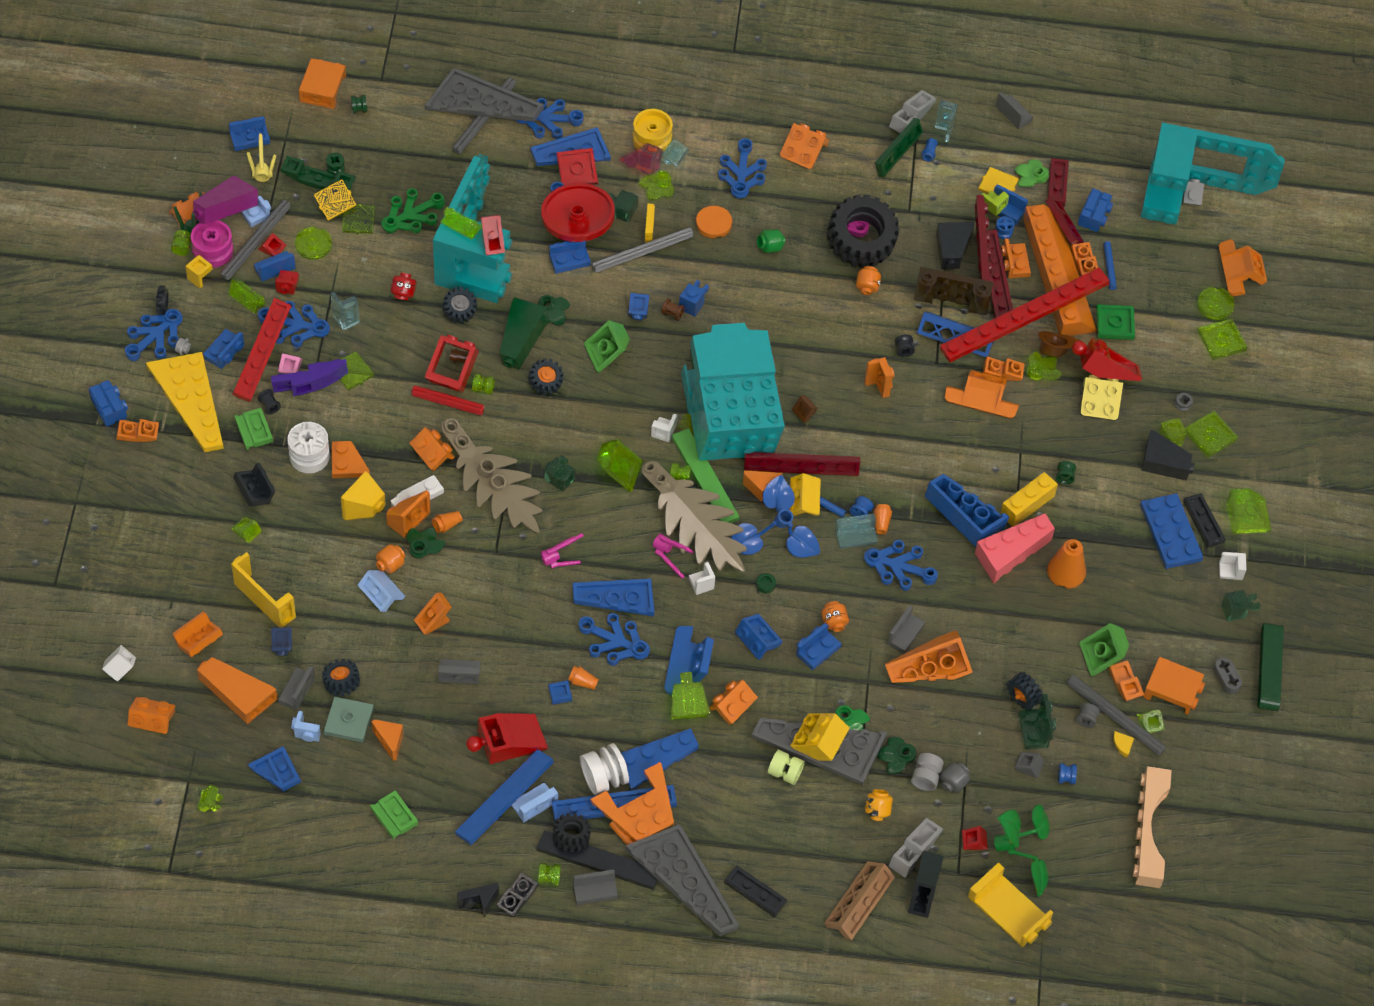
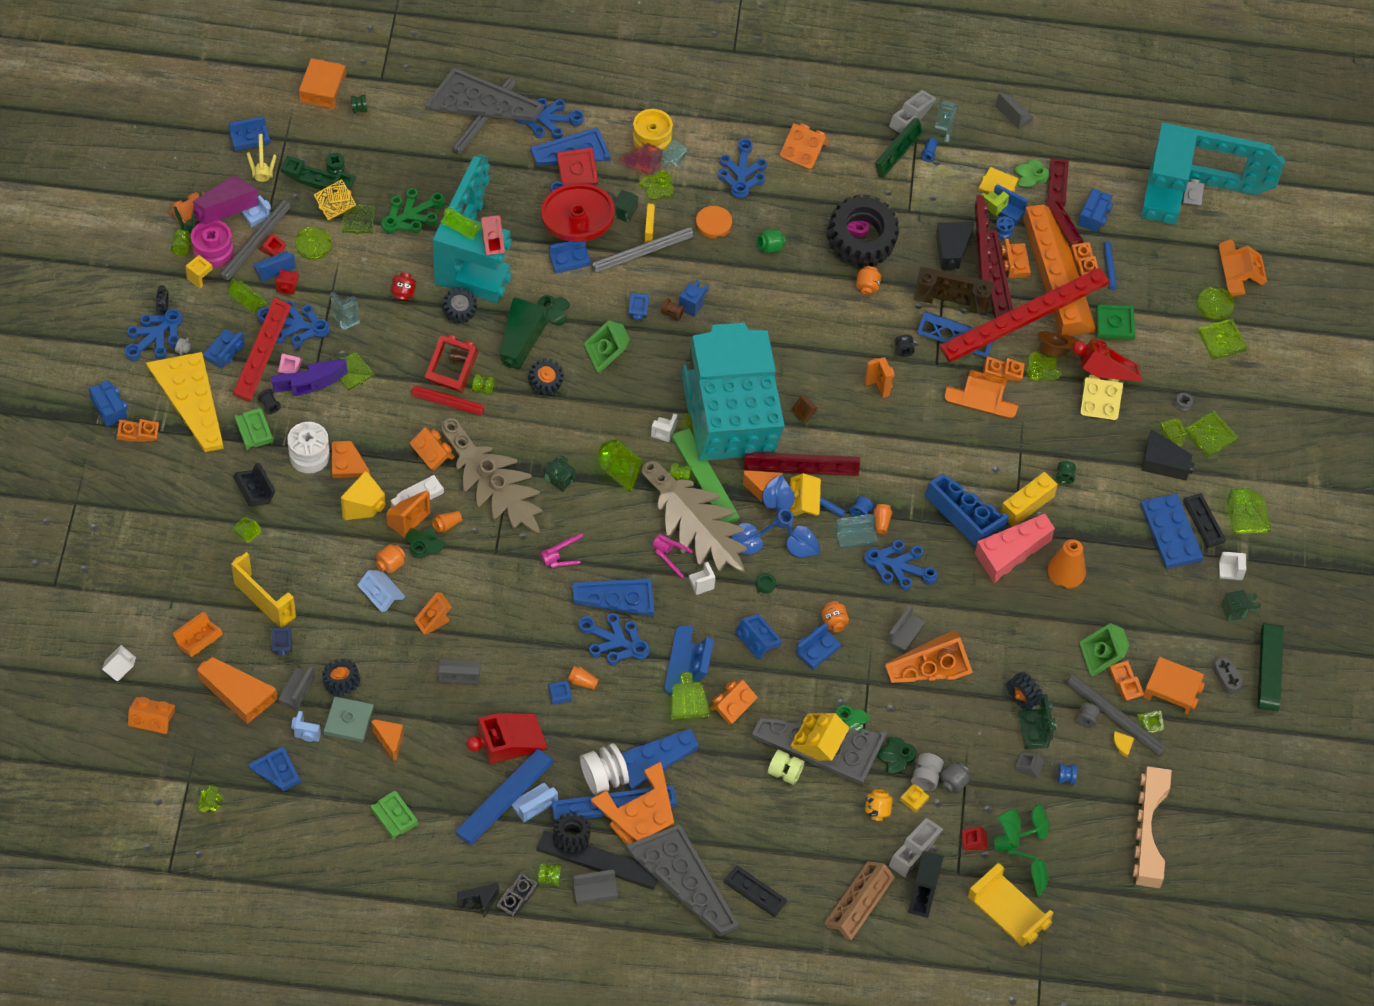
none -> yellow tile [900,784,929,813]

